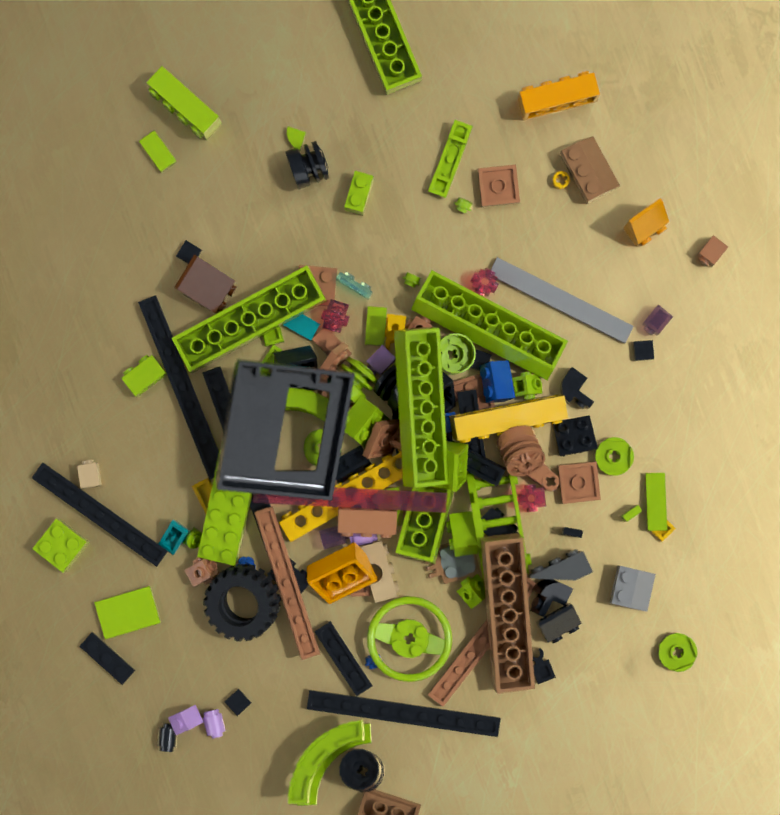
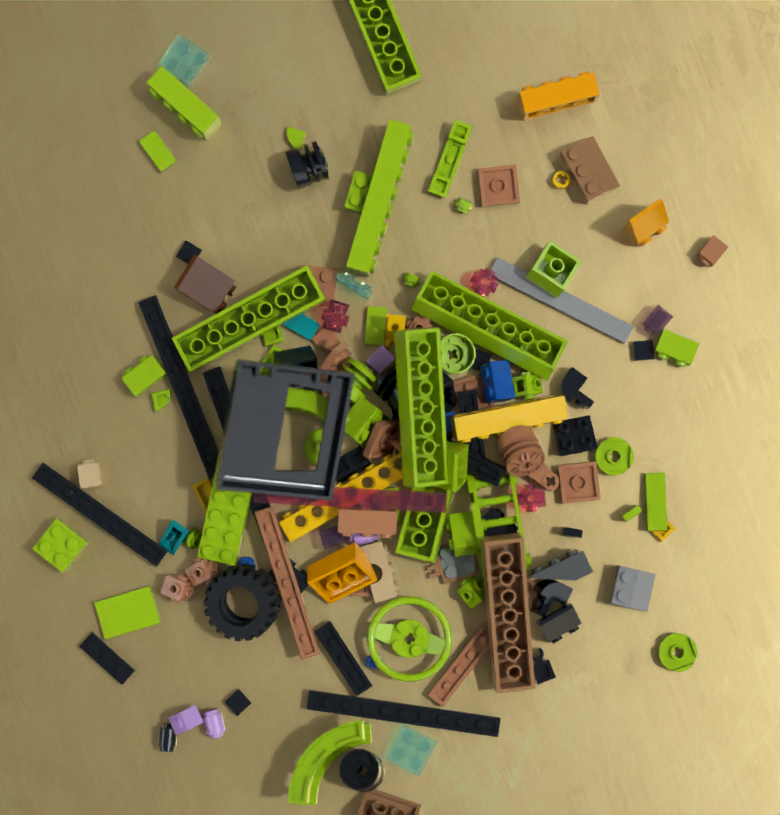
none -> lime tile [151,389,171,412]
none -> clear light blue plate [158,34,211,87]
none -> nougat brick [160,574,194,603]
none -> lime brick [346,119,414,277]
none -> clear light blue plate [385,724,437,777]
none -> lime brick [525,240,582,298]
none -> lime brick [654,329,700,367]

